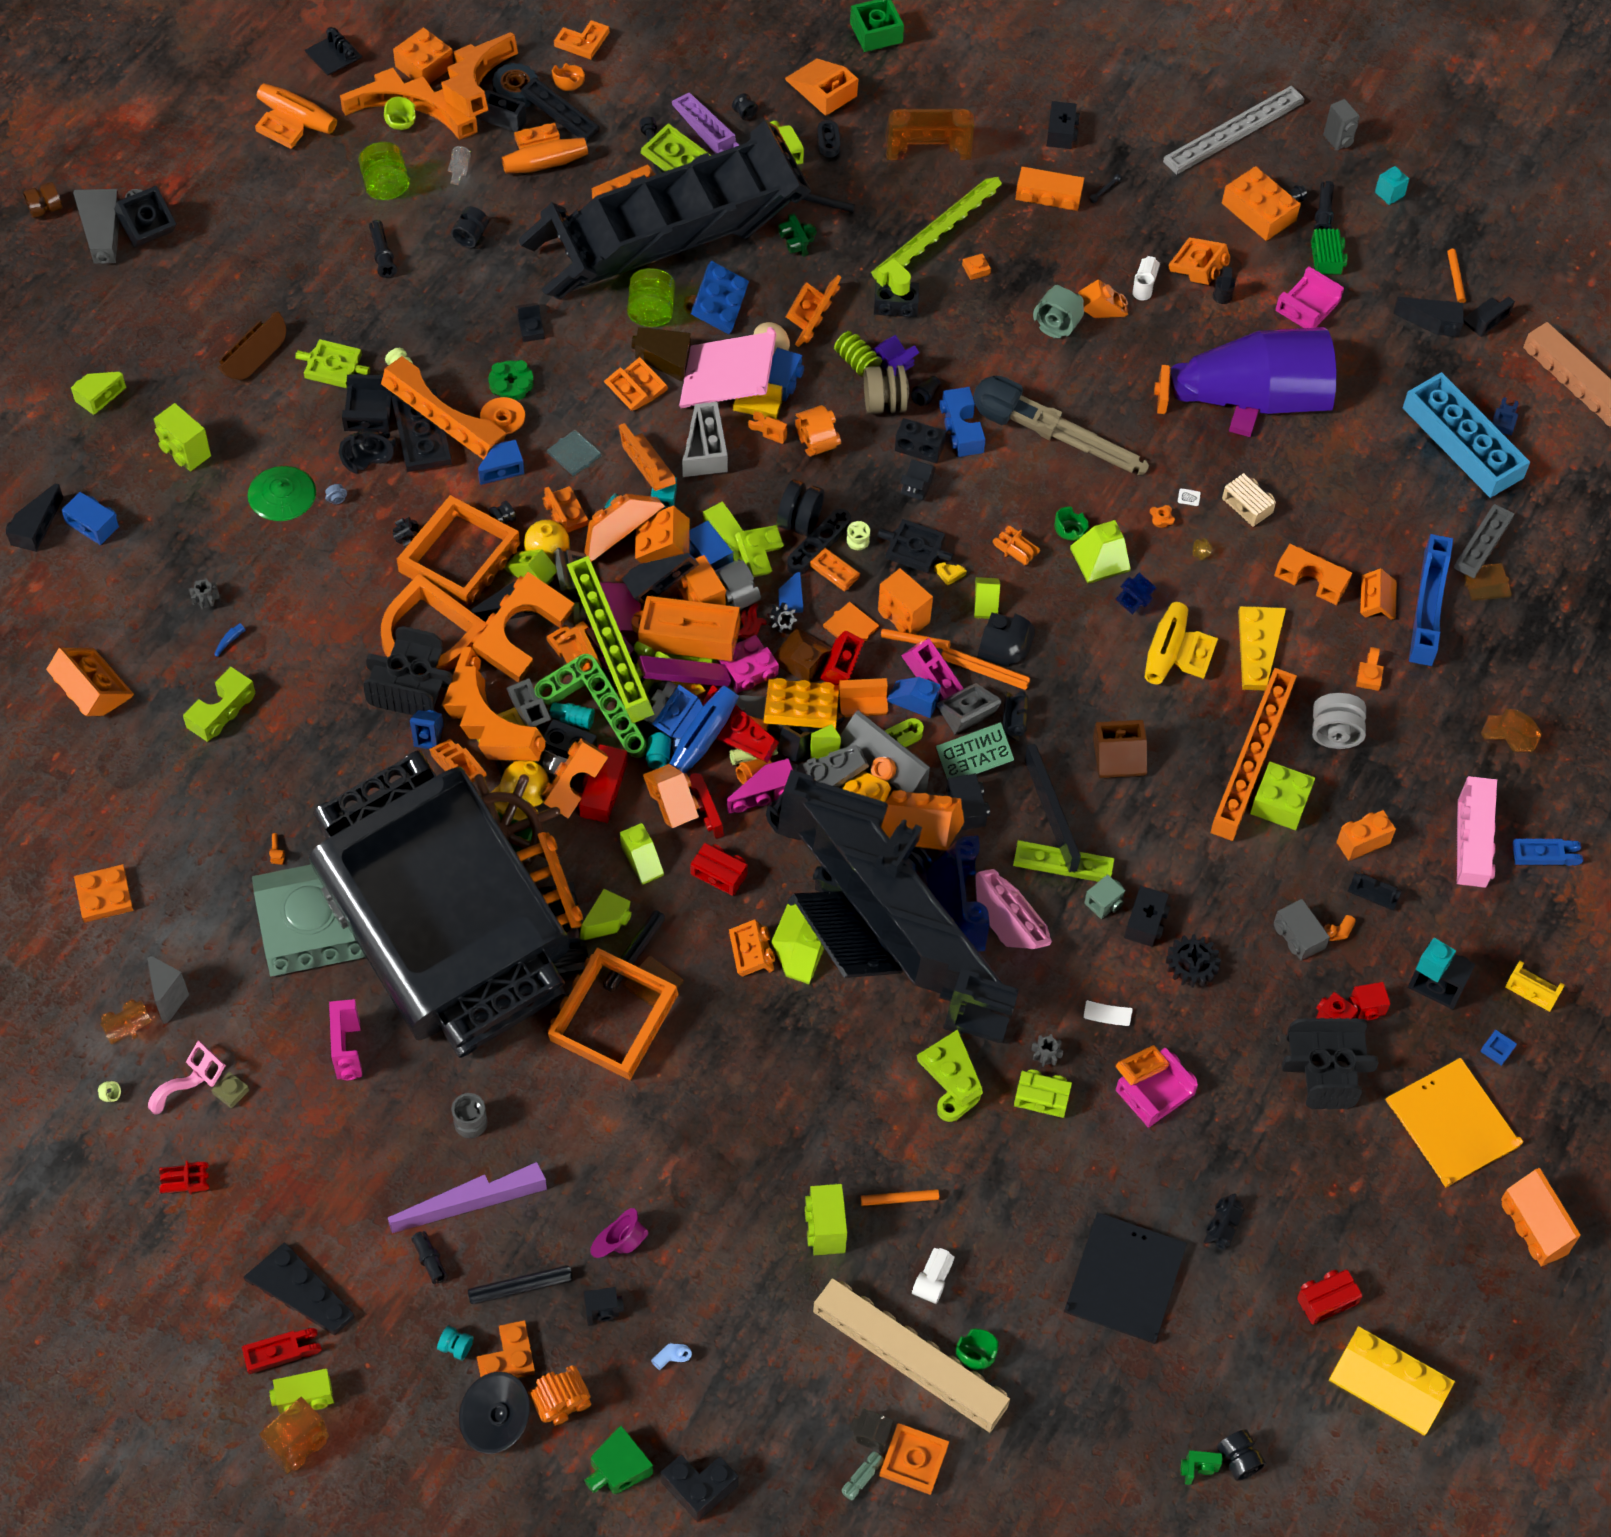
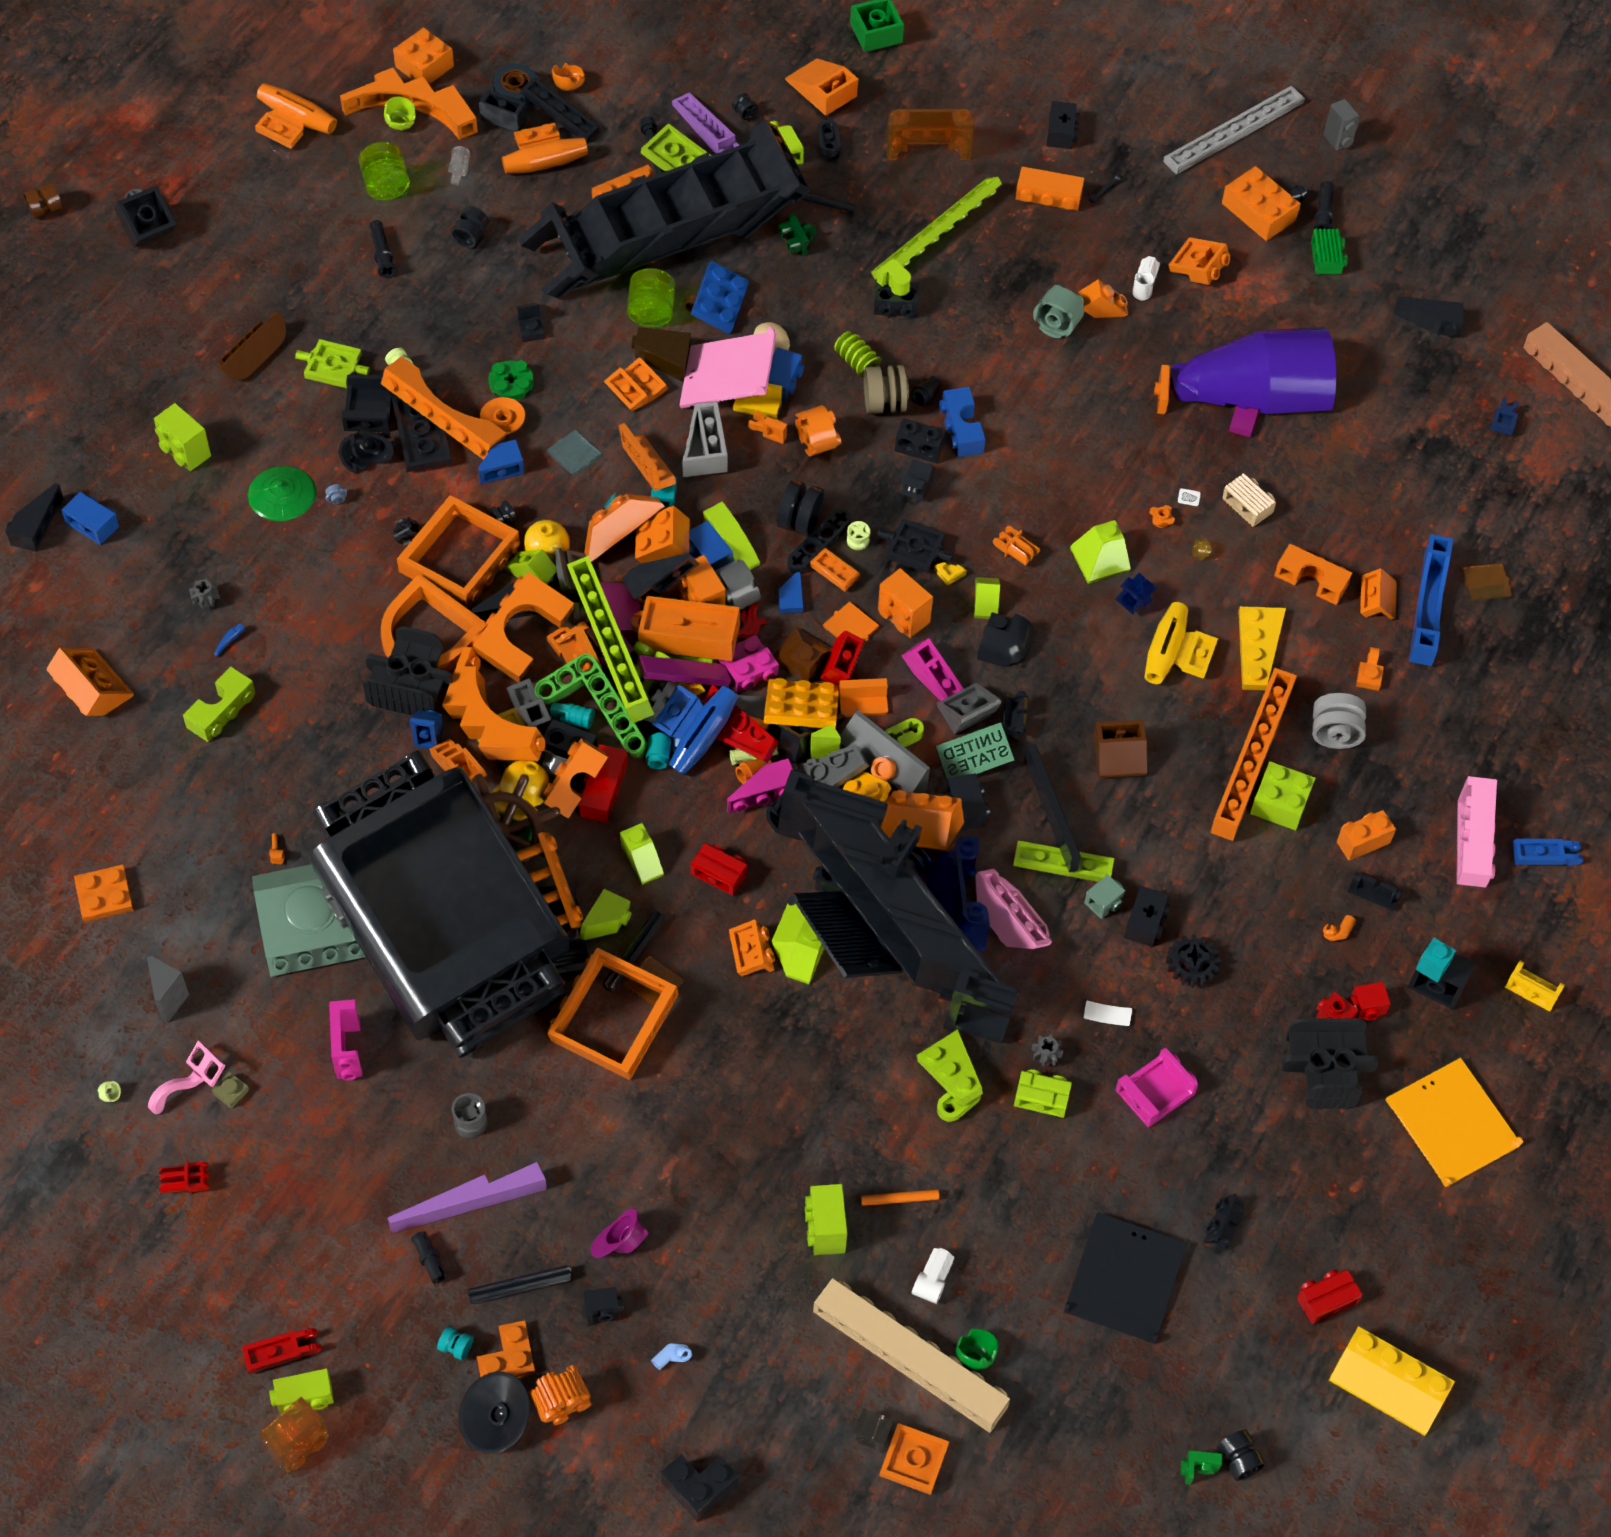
lime slope [71,372,126,415] -> none
dark grey slope [74,189,120,264] -> none
clear orange hips [100,999,152,1045] -> none
black wing [244,1242,355,1335] -> none
black hinge [305,27,362,76] -> none
orange arch [441,32,518,118] -> none
orange bracket [542,486,589,533] -> none
orange plate [554,20,610,60] -> none
green torso [584,1426,653,1494] -> none
brick [643,764,699,828] -> none
red hinge [689,773,724,839] -> none
lime plate [735,525,784,577] -> none
black gear [767,602,797,633] -> none
orange bracket [786,275,842,347] -> none
sand green axle [842,1451,884,1500] -> none
dark purple brick [871,335,919,375] -> none
orange piece [881,629,950,650] -> none
blue slope [887,677,941,718] -> none
orange axle [941,648,1030,690] -> none
orange plate [962,253,991,280] -> none
piece [973,376,1149,475] -> none
green hair [1054,506,1089,541] -> none
orange plate [1115,1045,1170,1086] -> none
black hinge [1213,267,1236,304] -> none
dark grey brick [1274,899,1330,961] -> none
dark pink panel [1275,267,1344,328] -> none
teal brick [1375,166,1409,205] -> none
dark azure brick [1403,372,1530,498] -> none
orange bar [1447,249,1466,304] -> none
dark grey plate [1454,504,1514,579] -> none
black panel [1463,296,1515,337] -> none
blue plate [1480,1030,1517,1066] -> none
clear orange brick [1481,709,1542,752] -> none
orange slope [1501,1168,1581,1266] -> none

